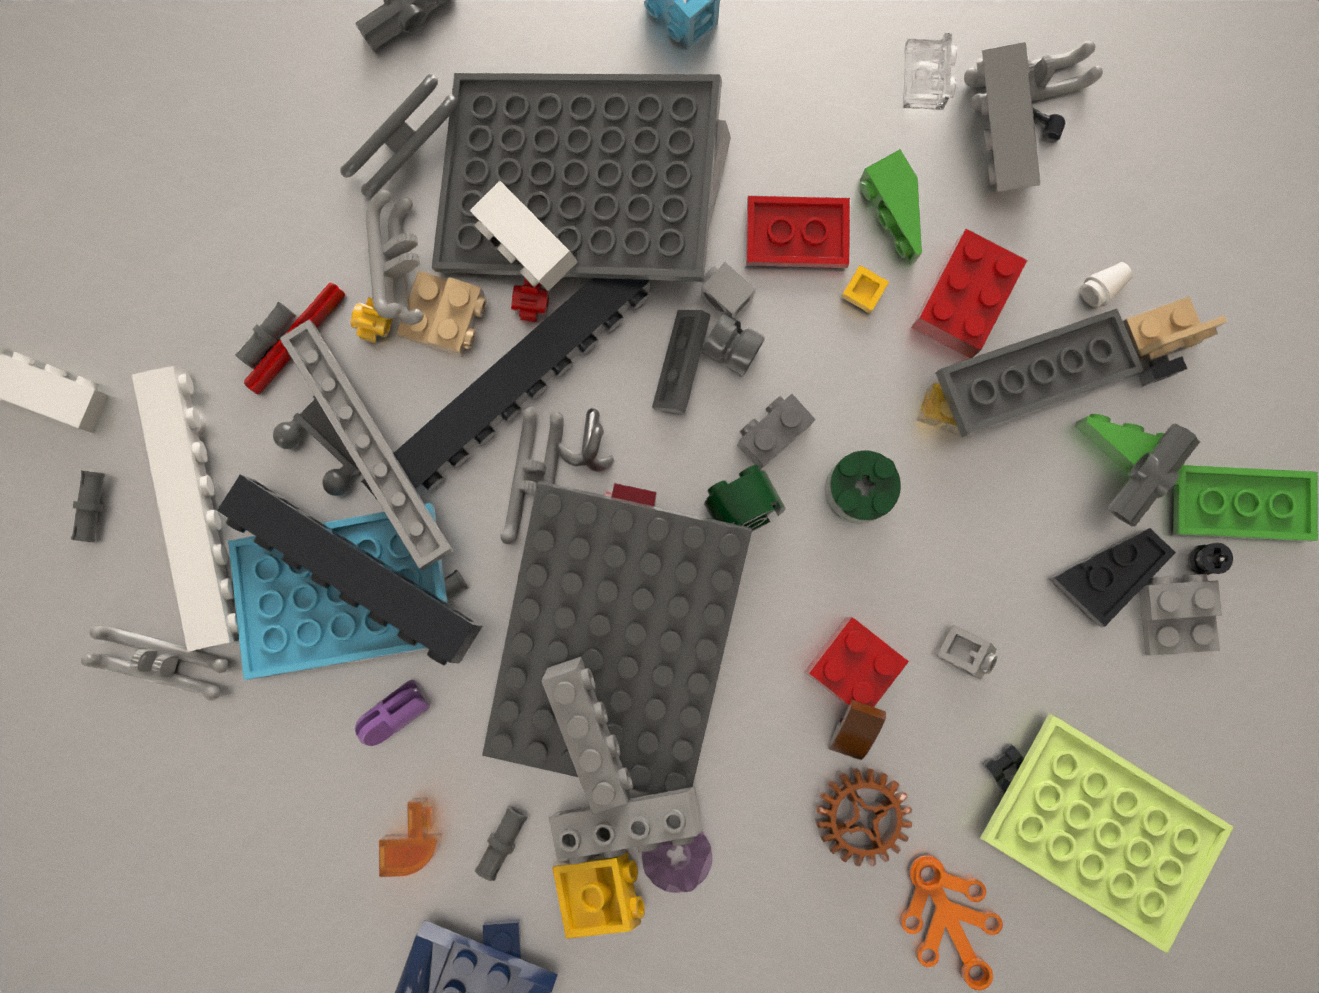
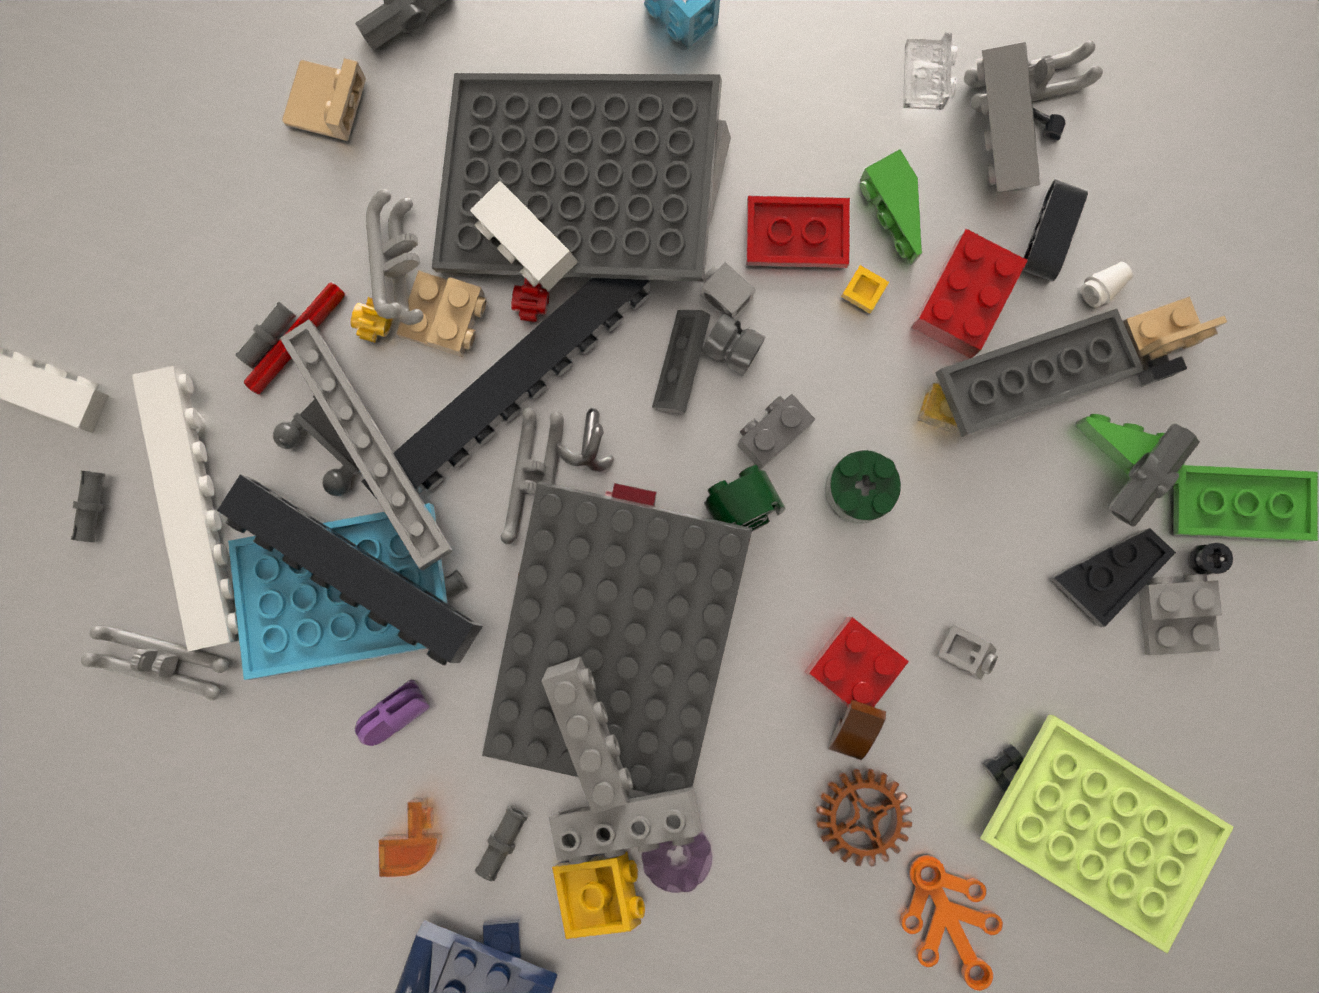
dark grey piece [340,74,458,197] -> none
none -> tan bracket [282,58,366,141]
none -> black beam [1023,179,1088,282]

